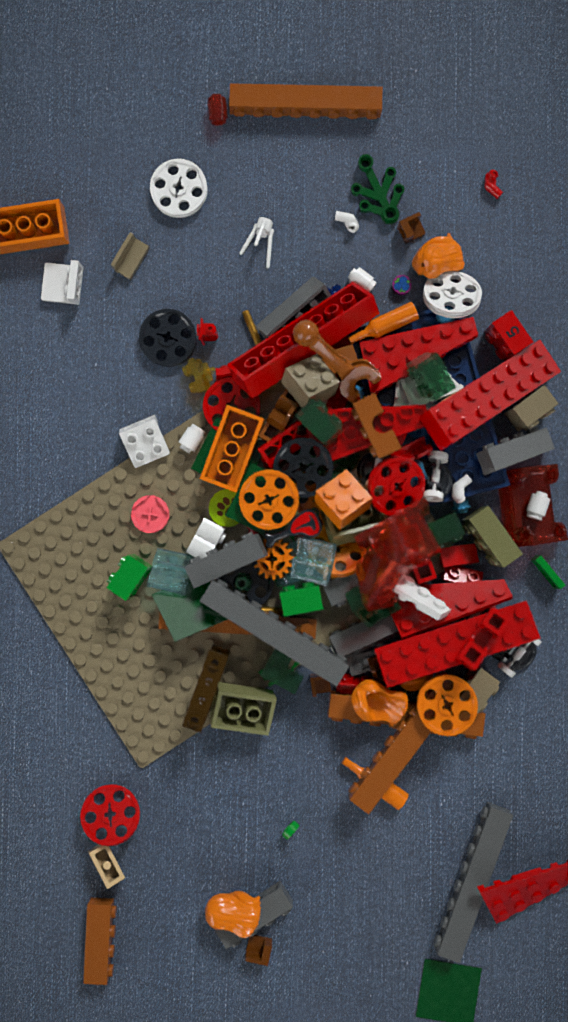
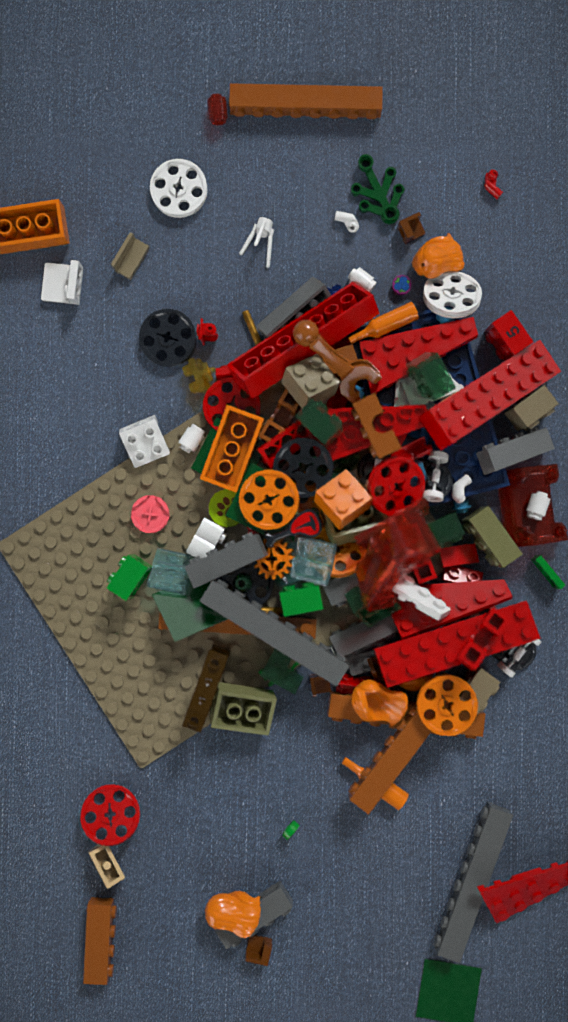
reddish brown panel [266,395,298,431] -> none

